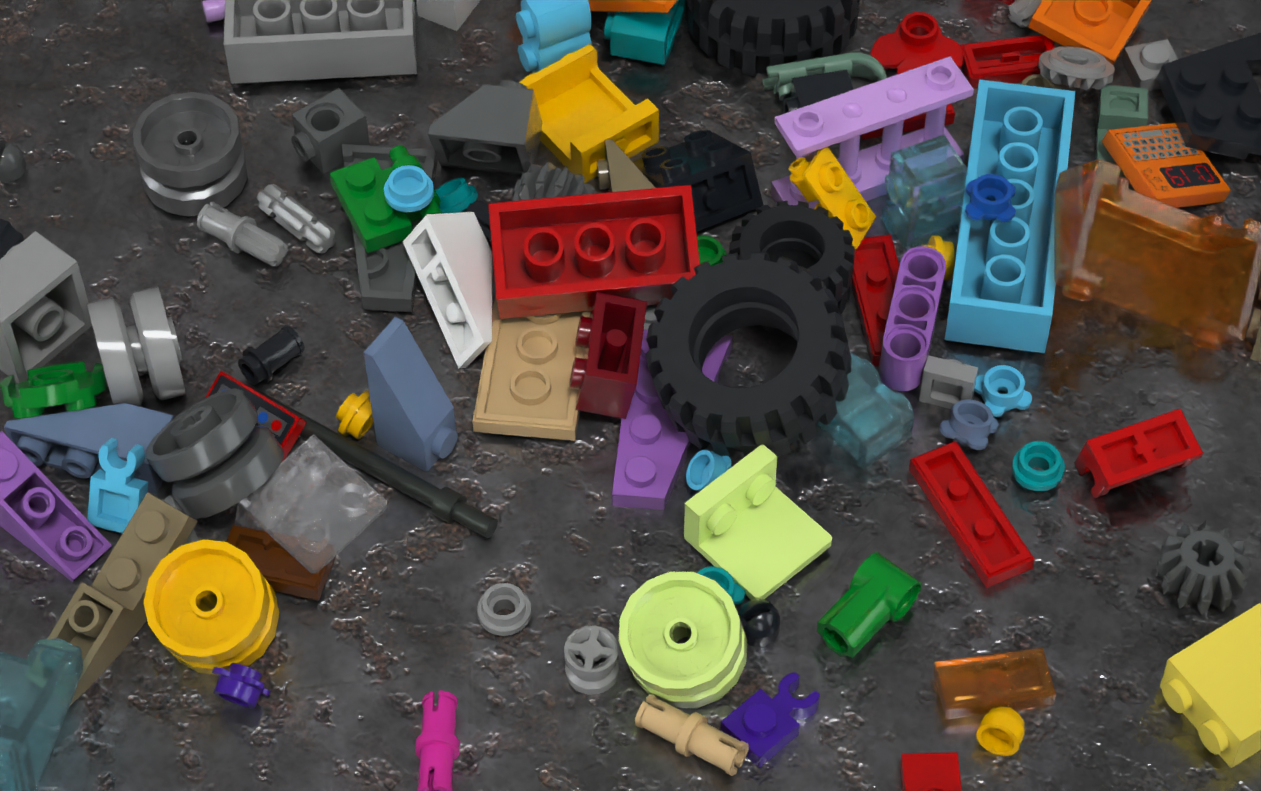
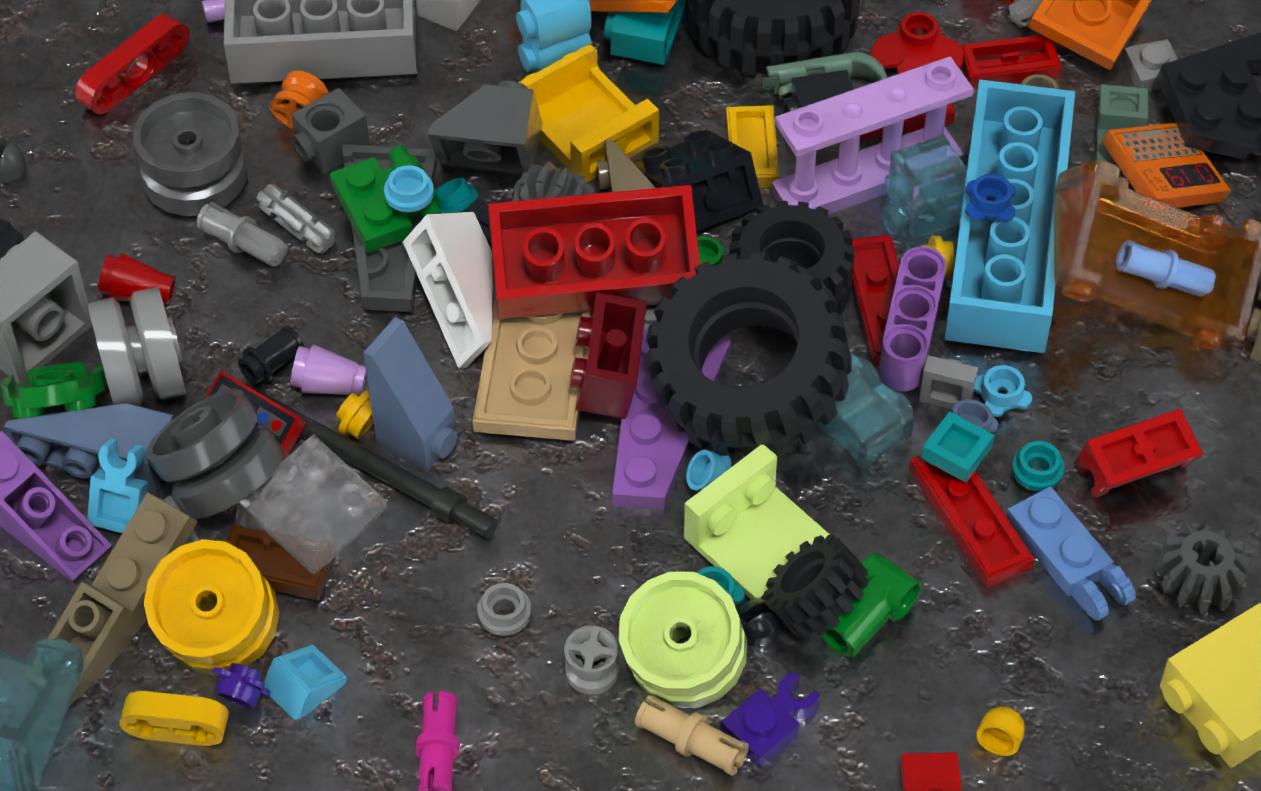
yellow hinge [789,147,876,249] -> none
clear orange plate [934,648,1056,719] -> none
light grey gear [1038,46,1115,91] -> none
none -> red beam [75,14,190,115]
none -> red cone [98,253,176,305]
none -> yellow beam [119,691,229,746]
none -> medium azure slope [264,644,348,720]
none -> orange wheel [270,70,328,129]
none -> lavender cone [290,344,367,396]
none -> yellow tile [726,105,779,188]
none -> black tyre [764,534,869,638]
none -> teal plate [921,411,995,482]
none -> medium blue hinge [1006,486,1136,621]
none -> light blue axle [1116,240,1216,297]

